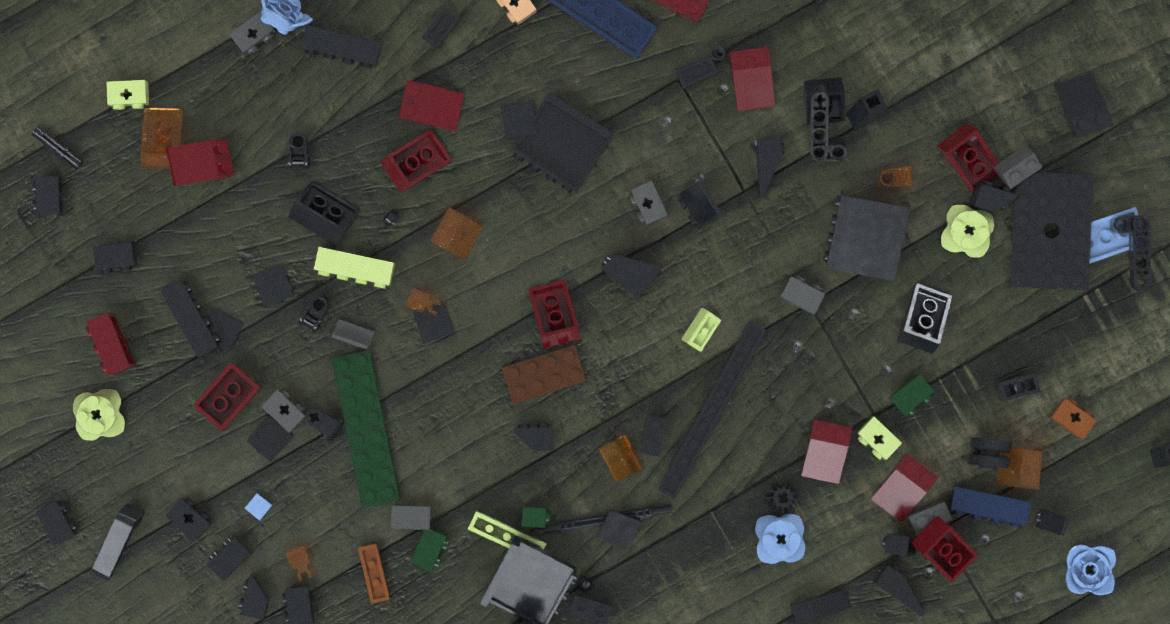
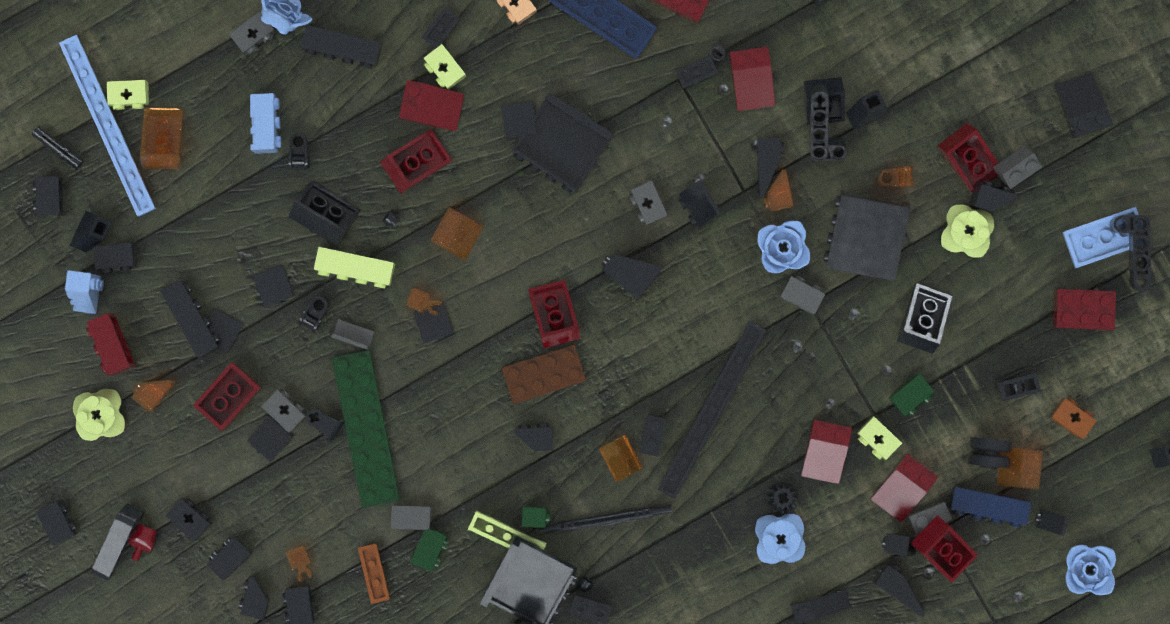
dark red slope [166,138,234,186] -> none
light blue tile [245,493,272,520] -> none
black piece [598,509,641,549] -> none
yellowish green slope [682,308,721,352] -> none
black plate [1010,173,1094,290] -> none
none -> light blue plate [59,35,156,217]
none -> light blue wedge [65,270,104,314]
none -> black slope [70,211,112,252]
none -> dark red piece [128,524,157,561]
none -> clear orange slope [131,380,176,412]
none -> light blue wedge [250,93,281,154]
none -> yellowish green brick [424,44,466,90]
none -> light blue brick [758,221,810,273]
none -> clear orange slope [764,169,794,213]
none -> dark red brick [1053,289,1116,331]

